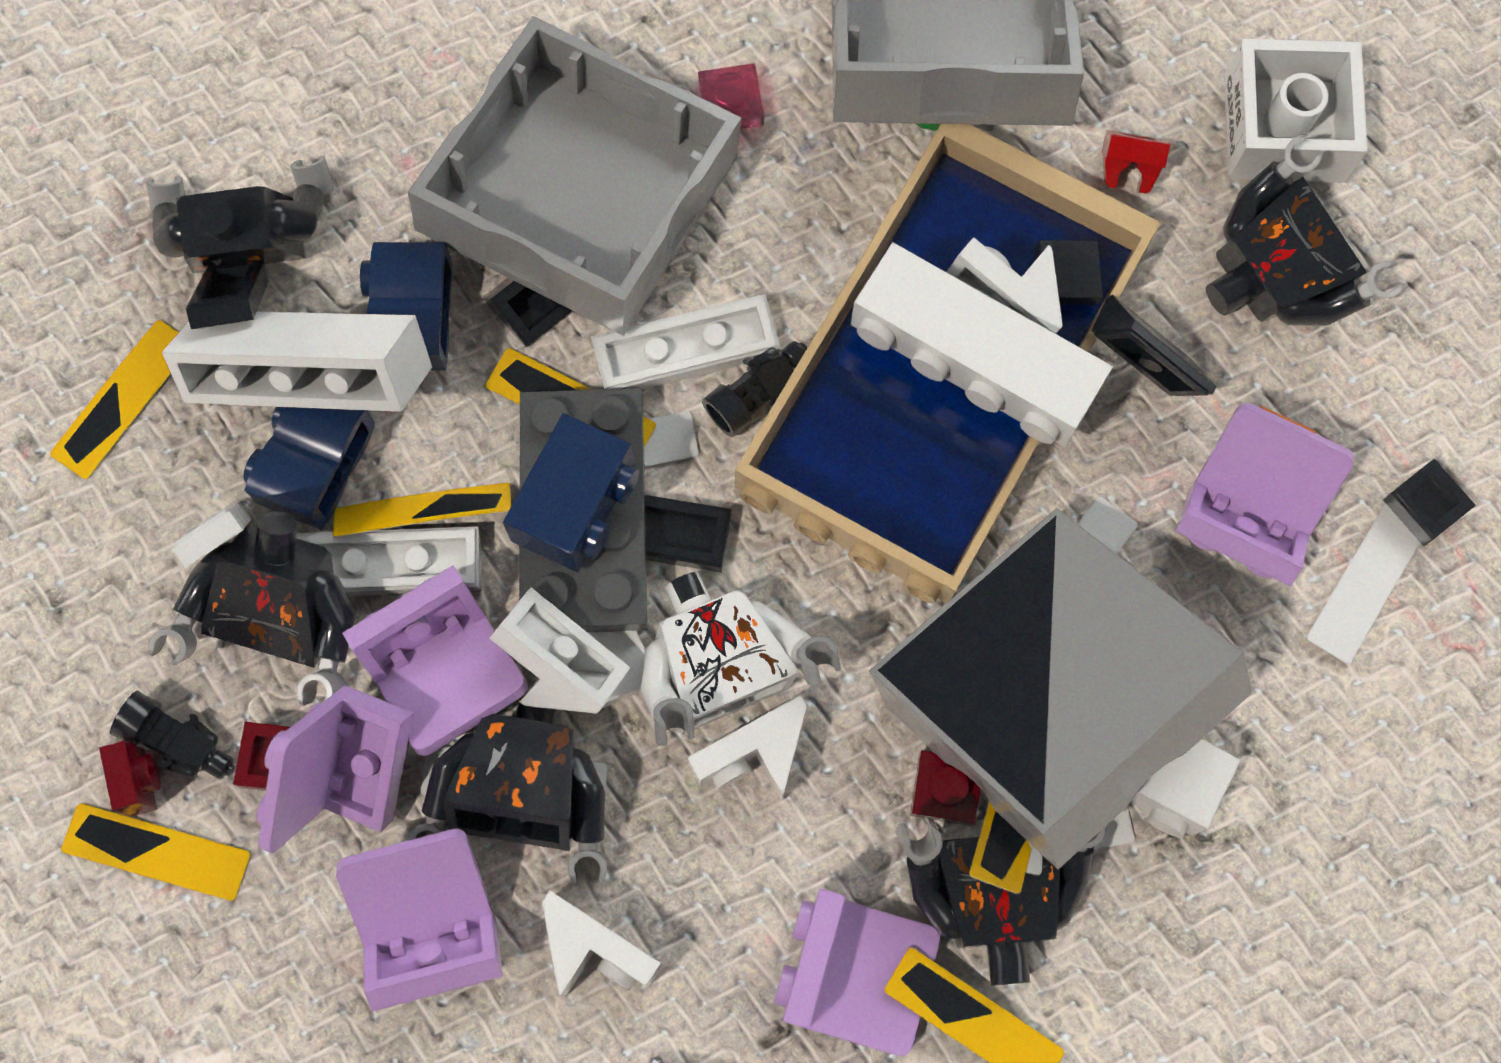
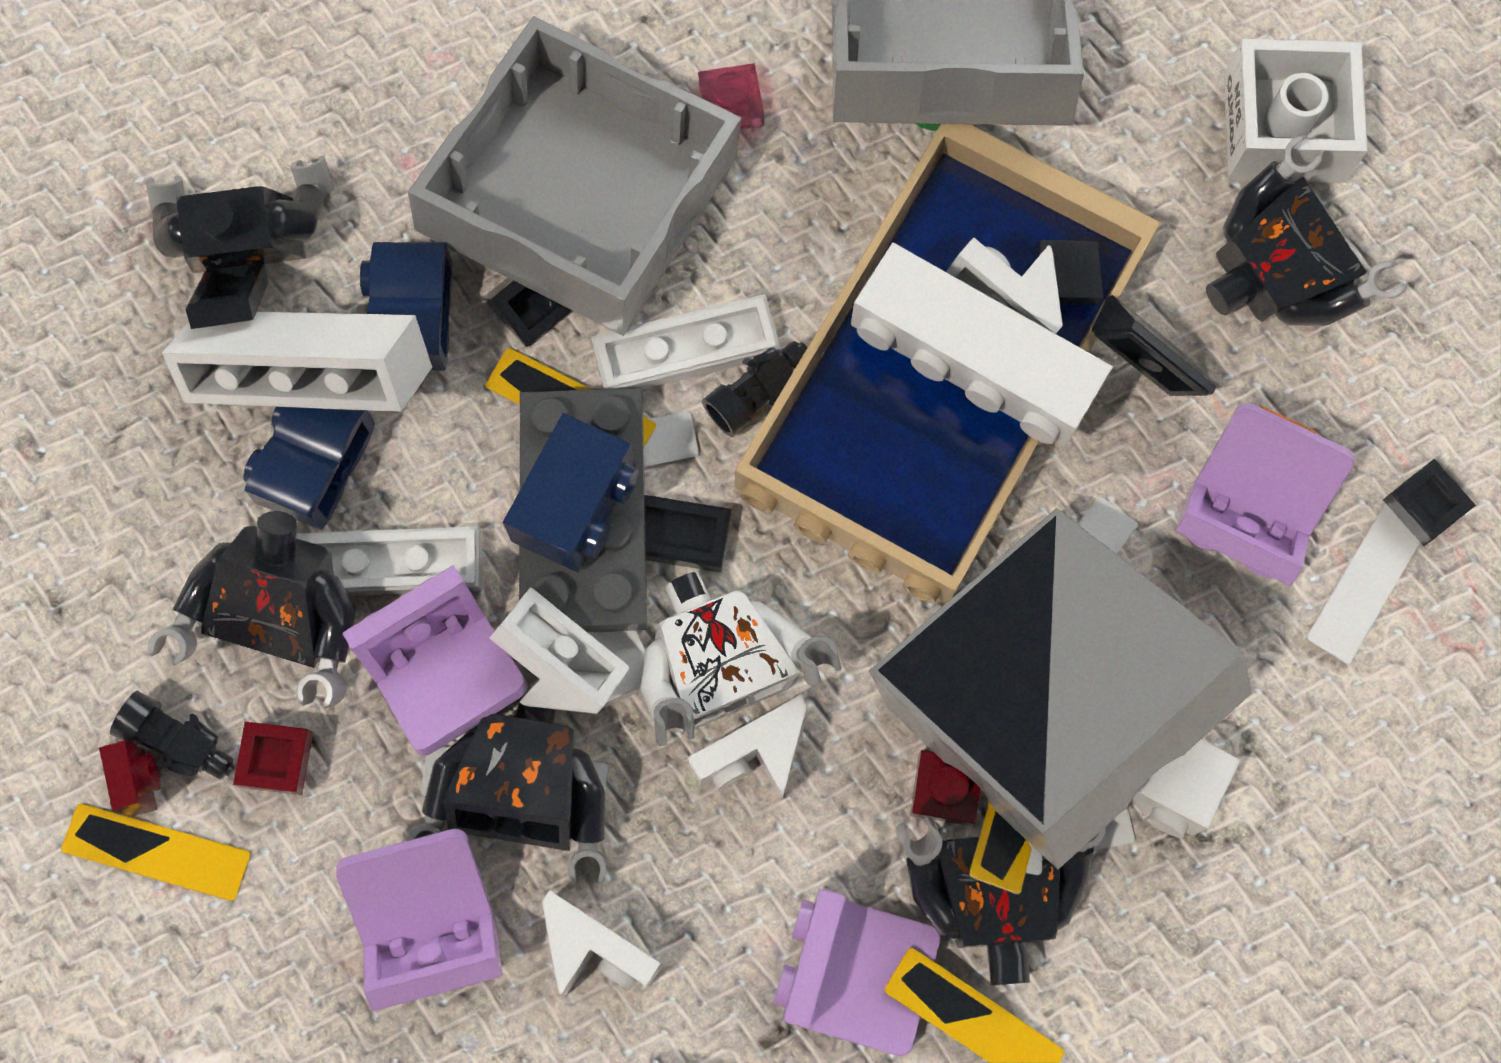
yellow sticker [50,320,179,479] -> none
white tile [171,501,252,568] -> none
lavender bracket [256,685,413,853] -> none
yellow sticker [333,483,511,537] -> none
red tile [1101,129,1171,194] -> none

